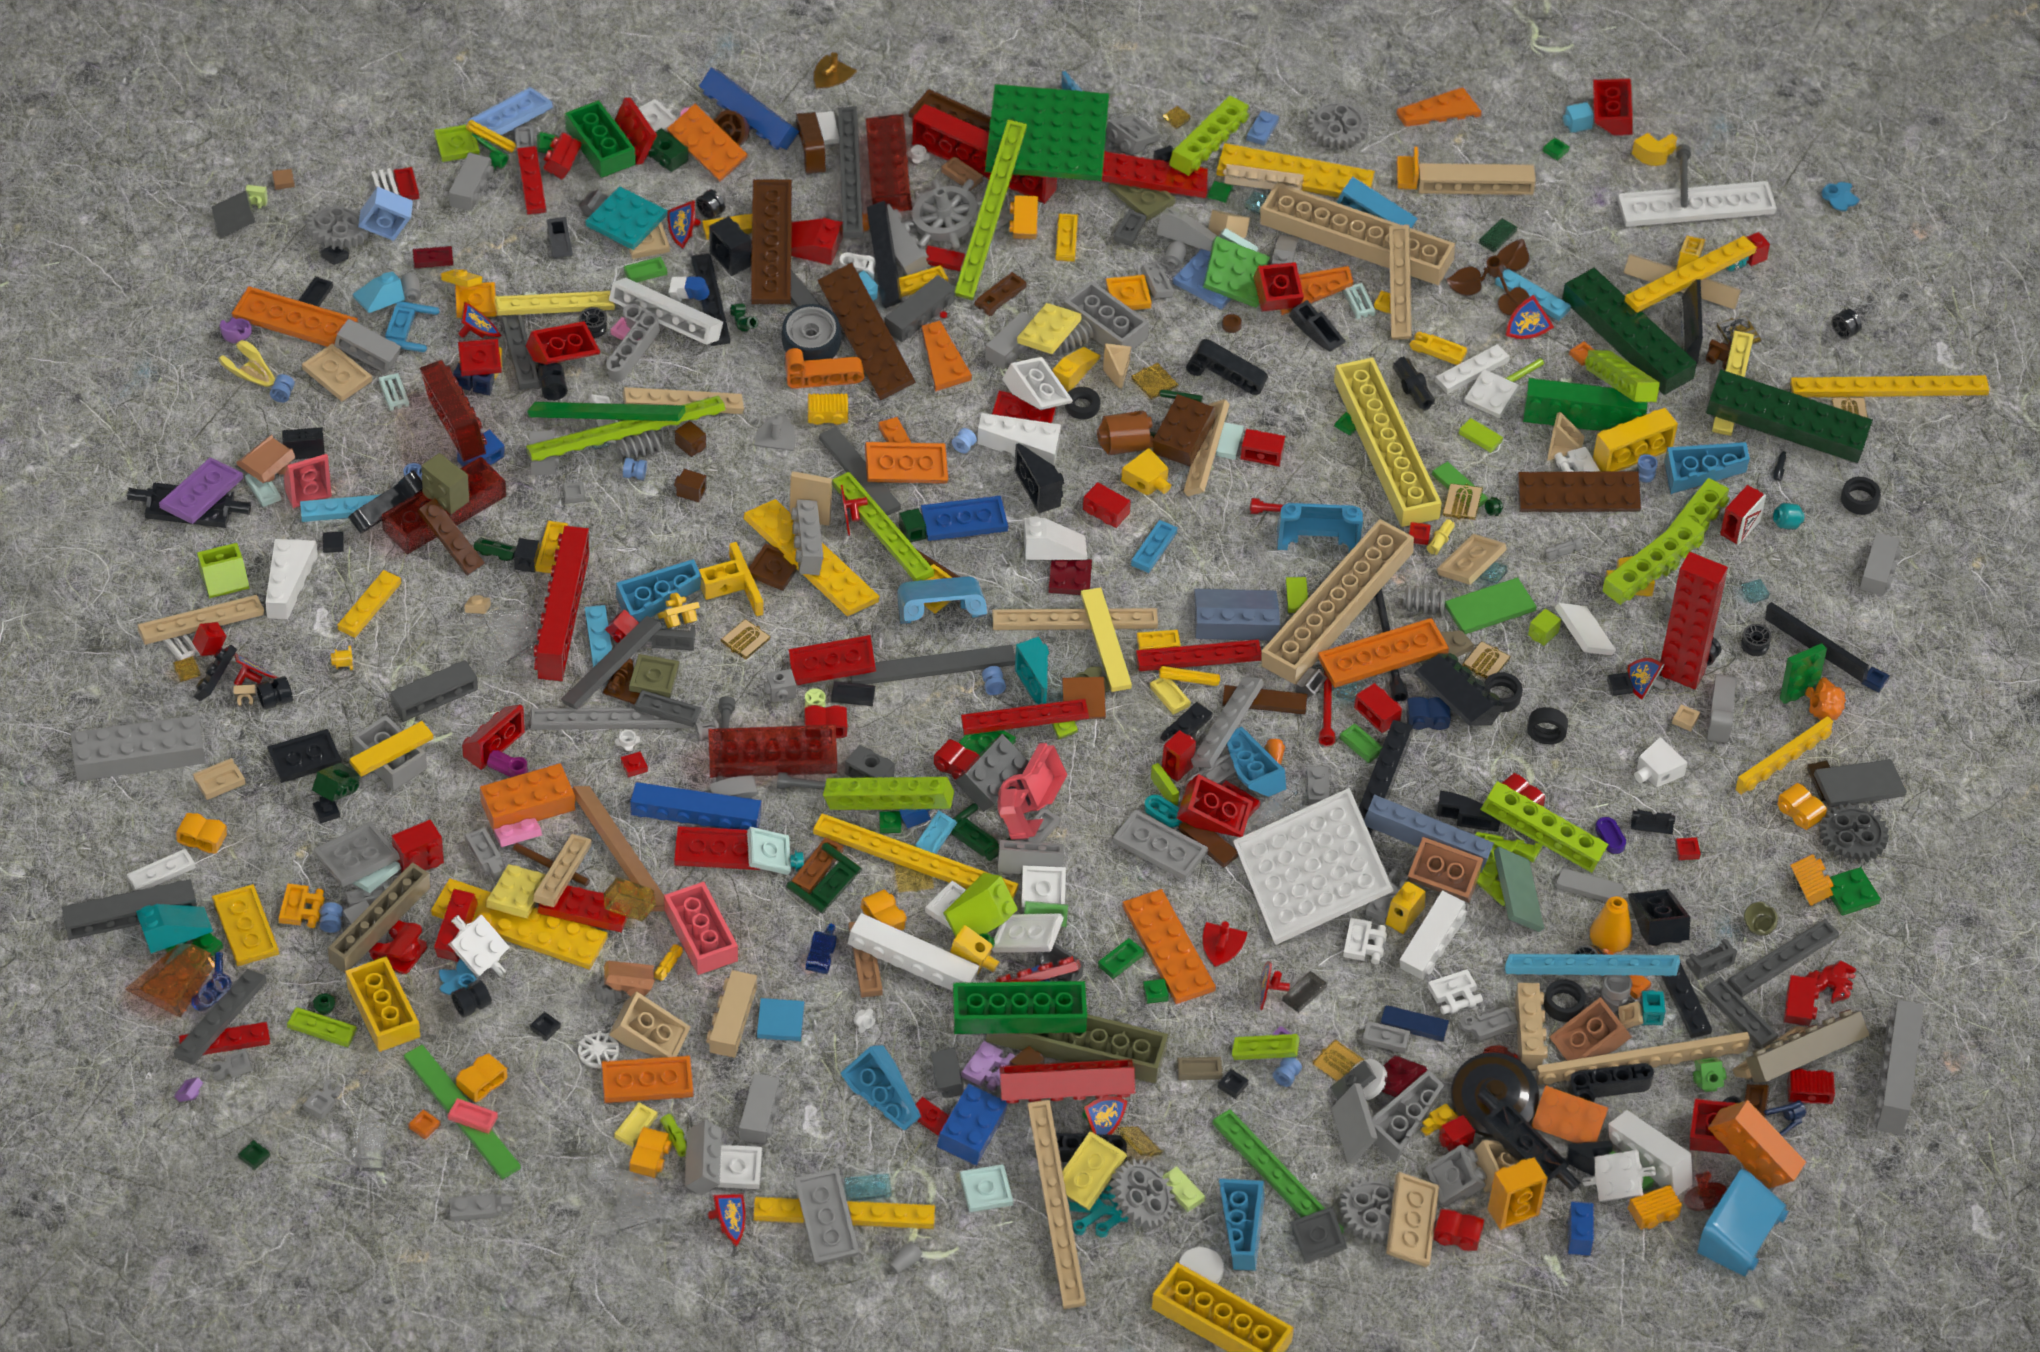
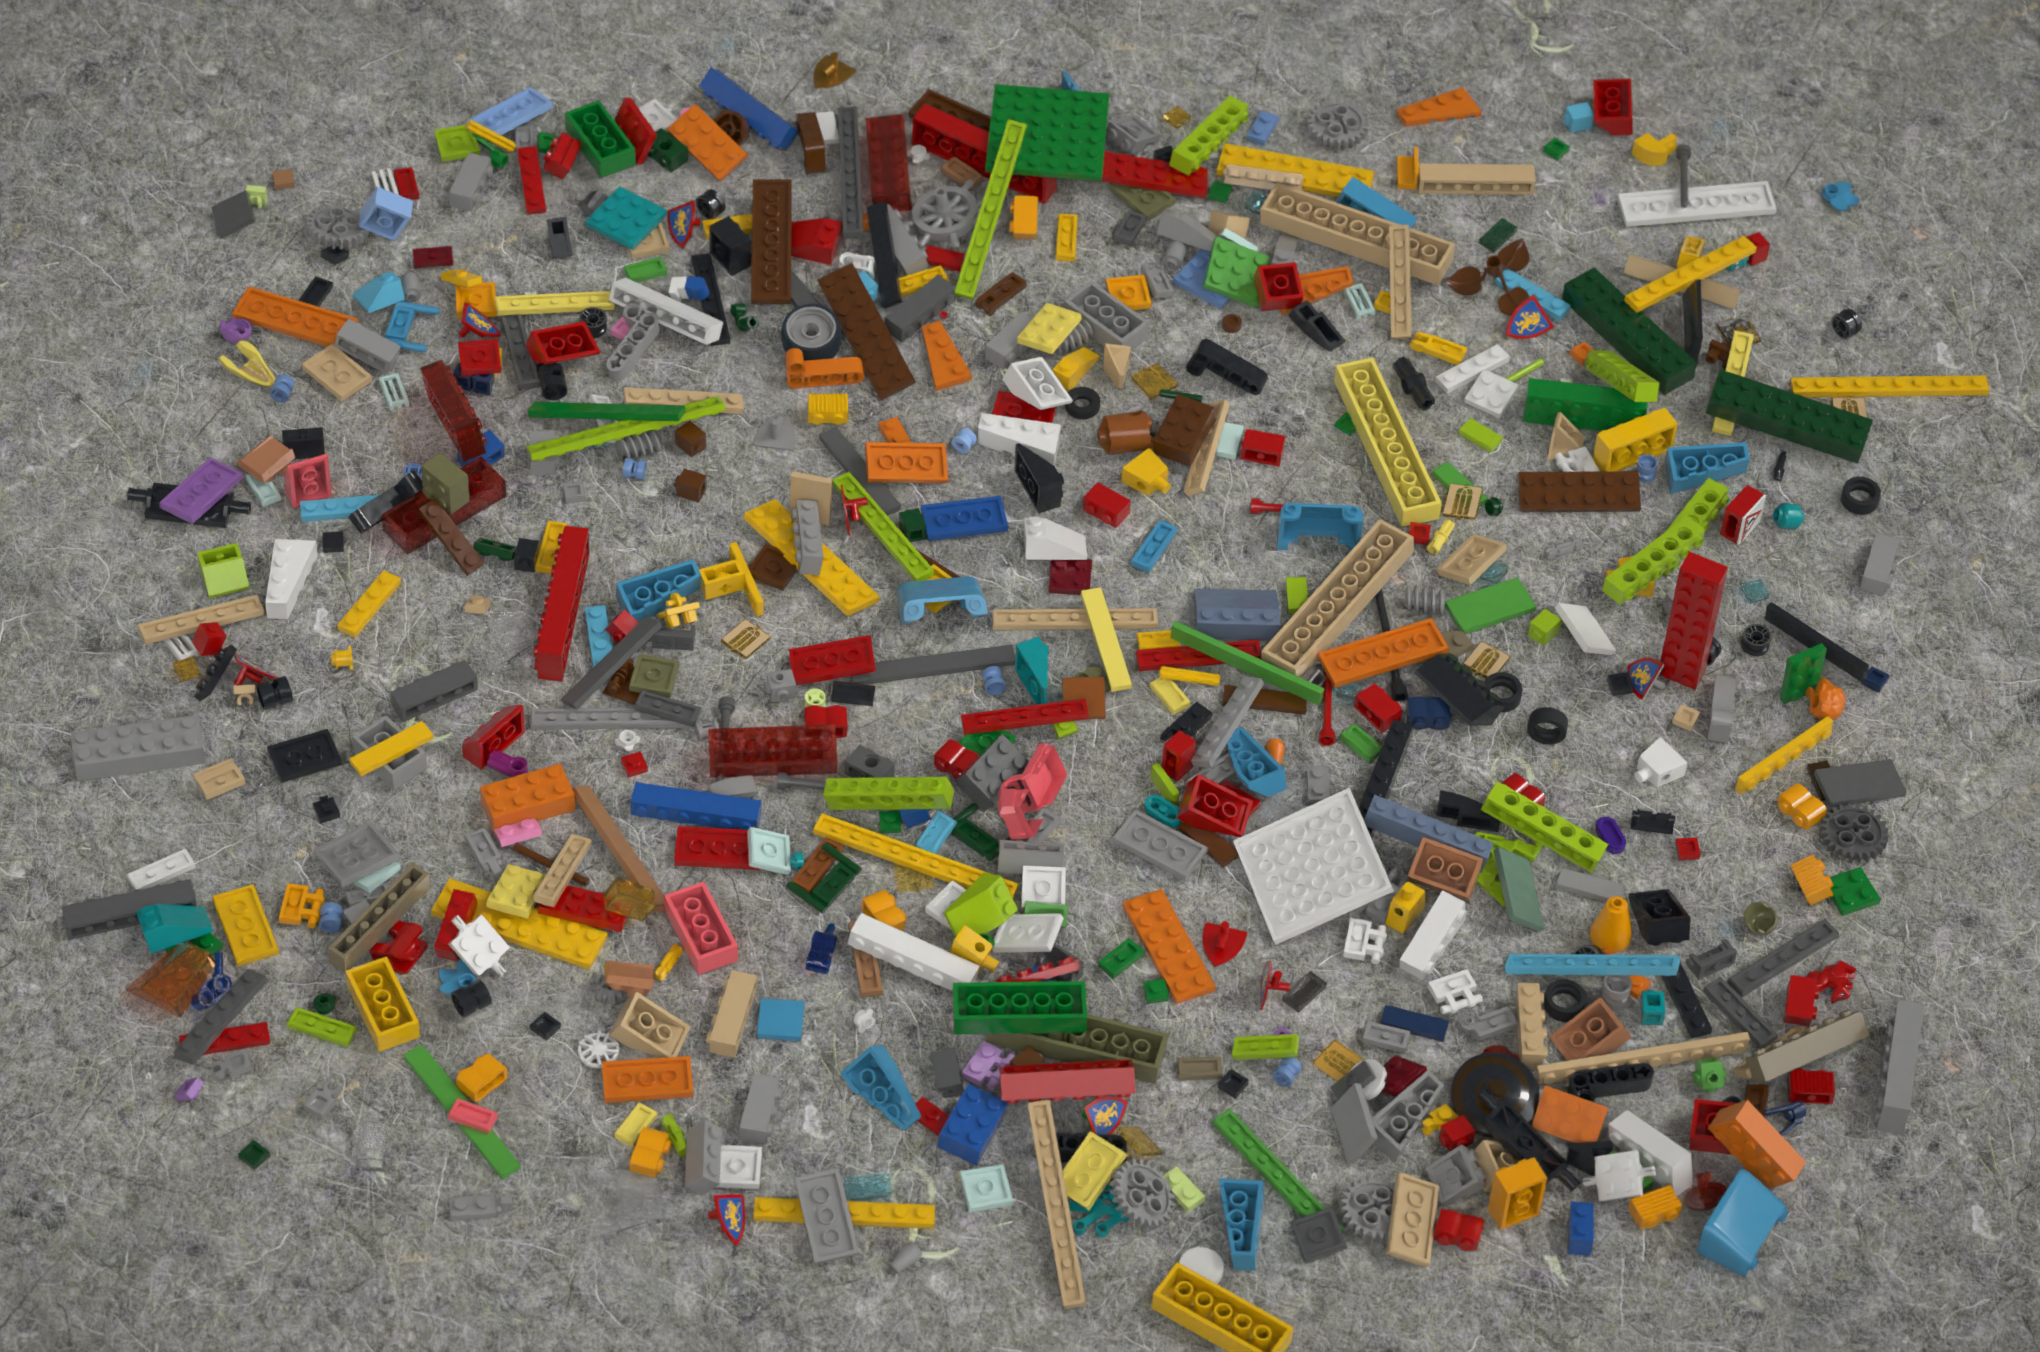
light orange brick [176,813,227,854] -> none
dark green brick [312,763,360,802] -> none
red brick [392,819,444,873] -> none
orange tile [408,1109,440,1140] -> none
tan plate [1618,1001,1643,1029] -> none
none -> bright green tile [1170,621,1324,705]

